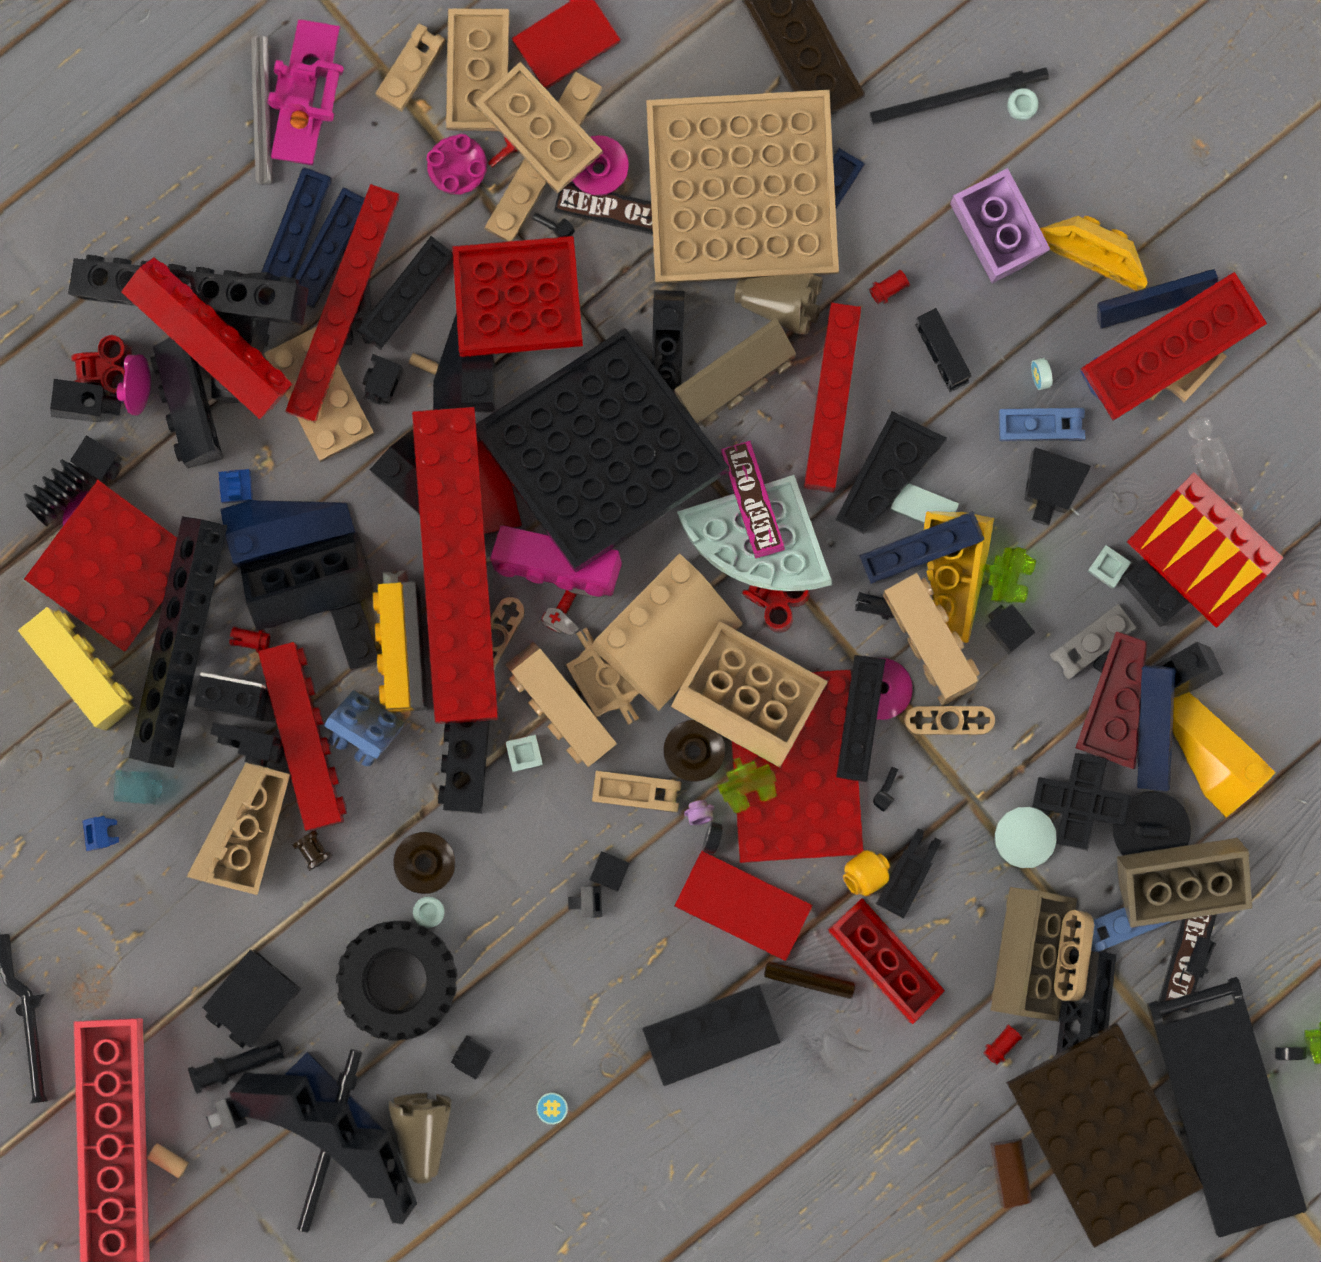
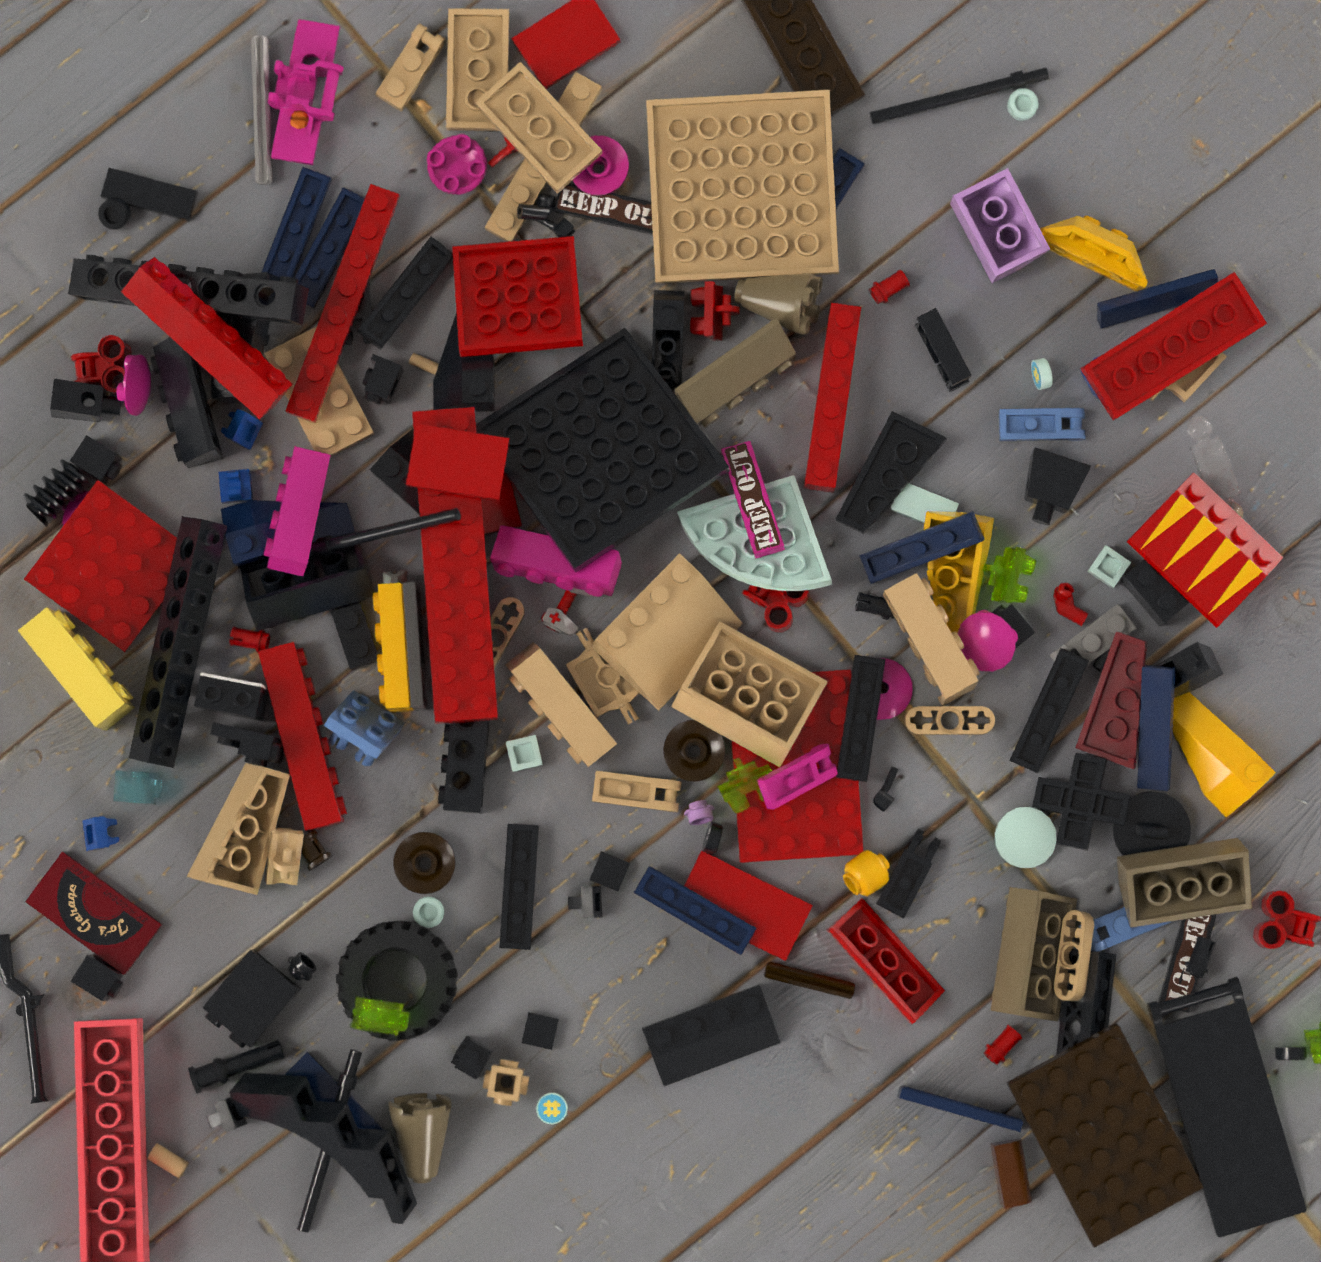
none -> dark red tile [25,851,163,975]
none -> black brick [70,955,124,1001]
none -> black tile [98,197,131,230]
none -> black tile [101,168,198,222]
none -> blue tile [221,409,263,450]
none -> dark pink brick [263,446,331,576]
none -> tan hips [265,828,304,885]
none -> black plate [288,952,317,981]
none -> black bar [309,508,461,556]
none -> clear neon green hips [350,996,410,1035]
none -> red tile [406,423,509,501]
none -> tan brick [483,1059,529,1106]
none -> black plate [499,824,539,950]
none -> black arm [517,193,555,221]
none -> black tile [522,1012,559,1050]
none -> dark blue tile [633,866,757,955]
none -> red hips [690,281,740,341]
none -> dark pink plate [757,744,838,809]
none -> dark blue tile [897,1085,1023,1132]
none -> dark pink dish [957,610,1018,672]
none -> black tile [1009,648,1089,773]
none -> red arm [1053,582,1089,626]
none -> red piece [1253,891,1321,949]

